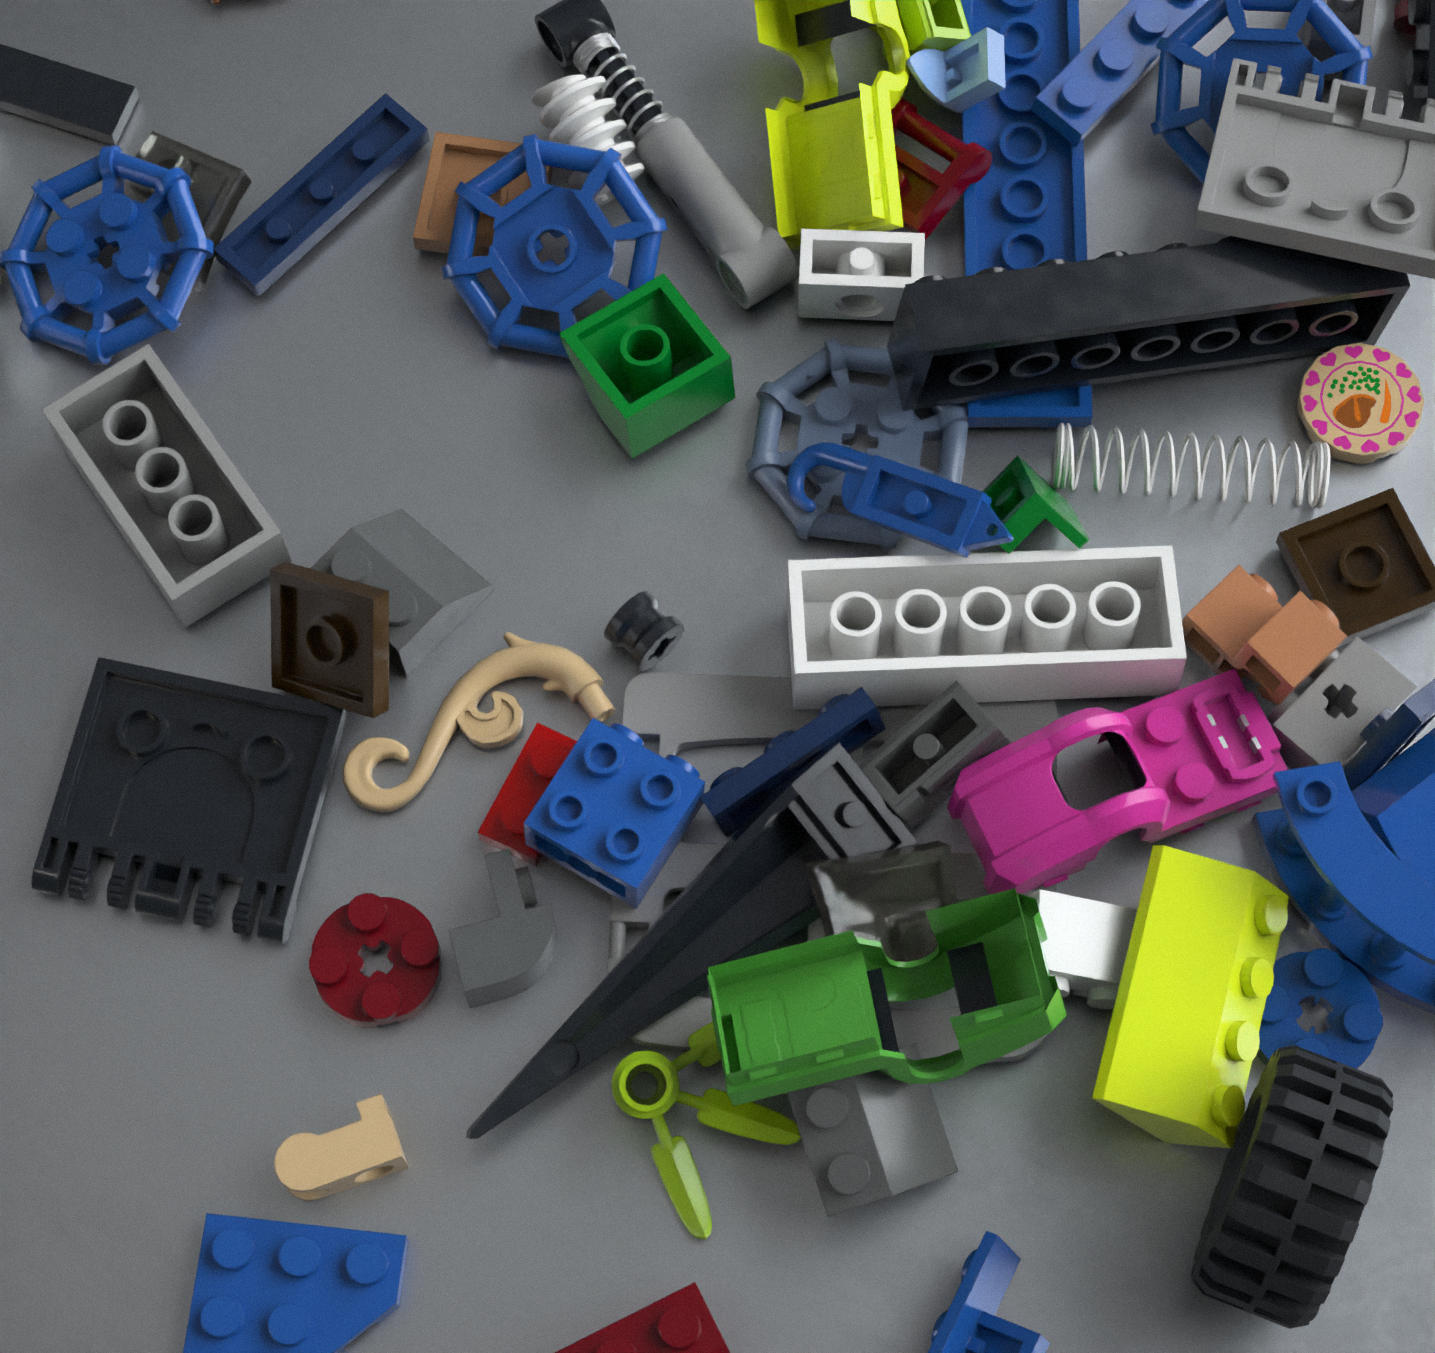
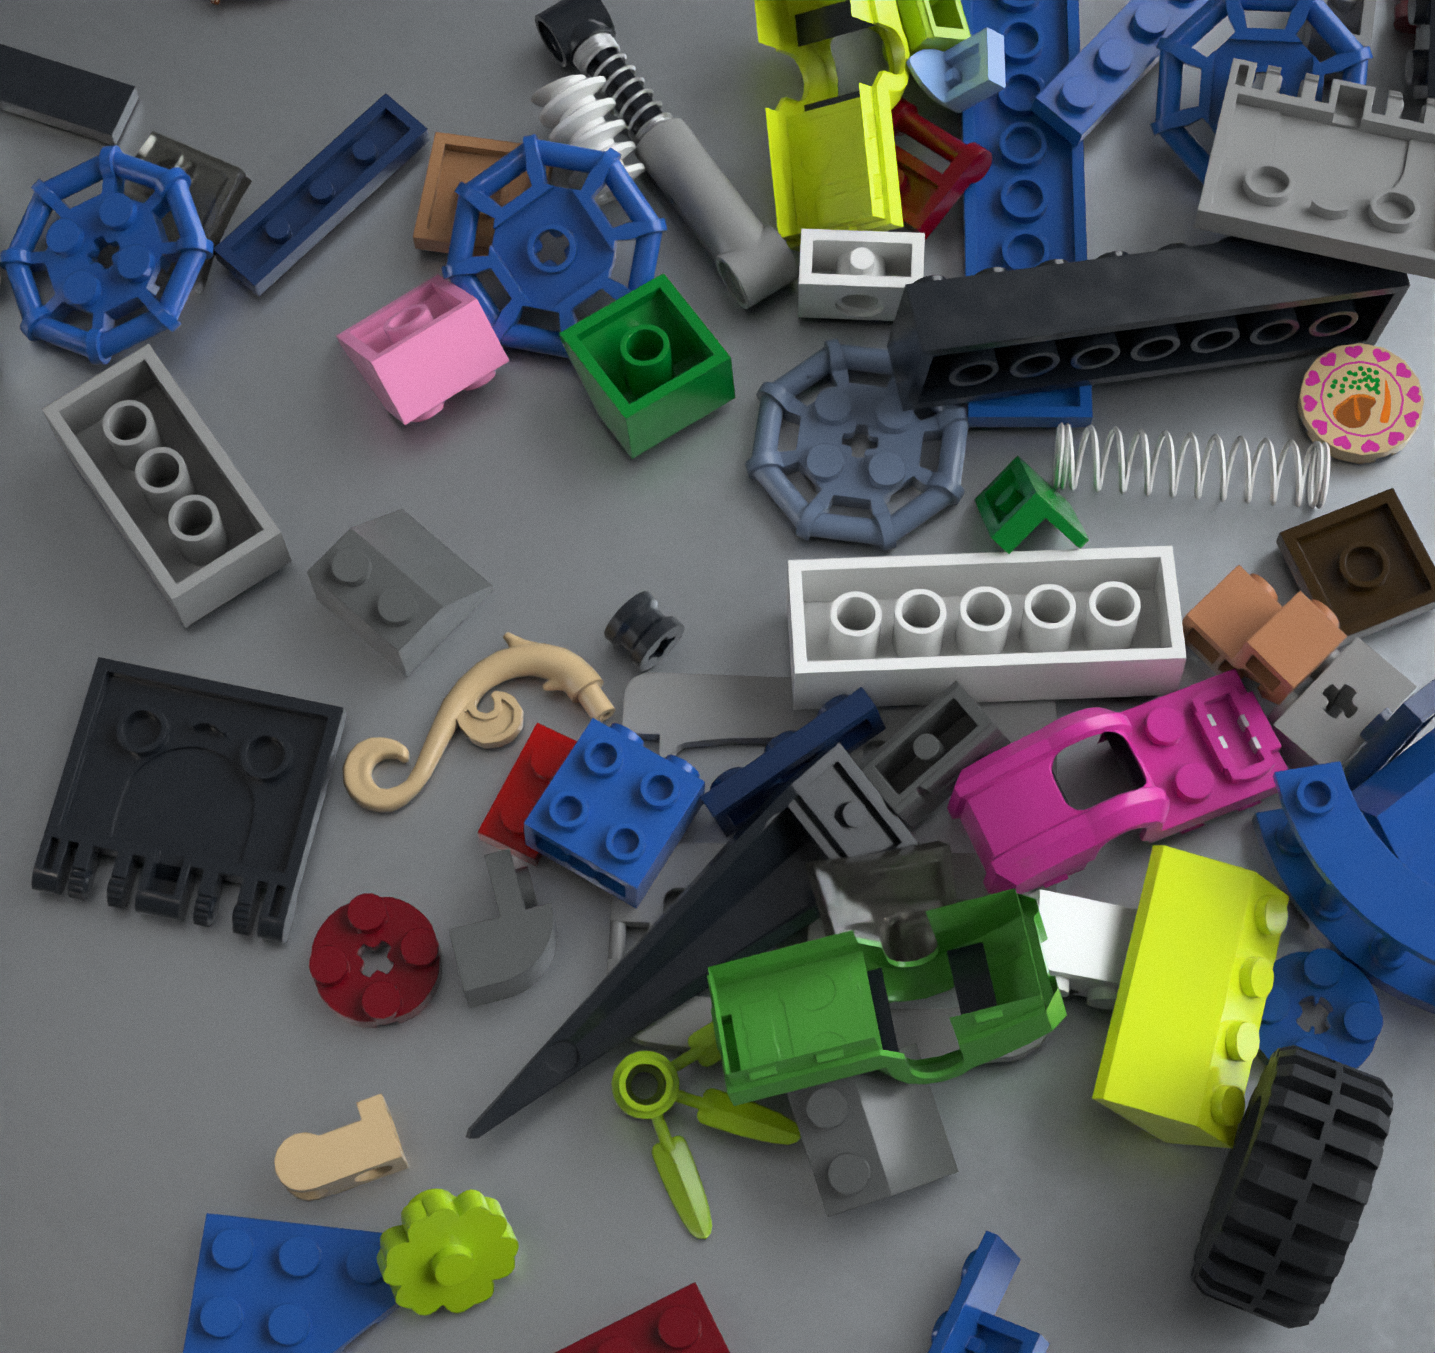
dark brown plate [270,562,389,718] -> none
blue plate [787,442,1014,558] -> none
none -> bright pink slope [336,274,509,425]
none -> lime plant [376,1189,519,1316]

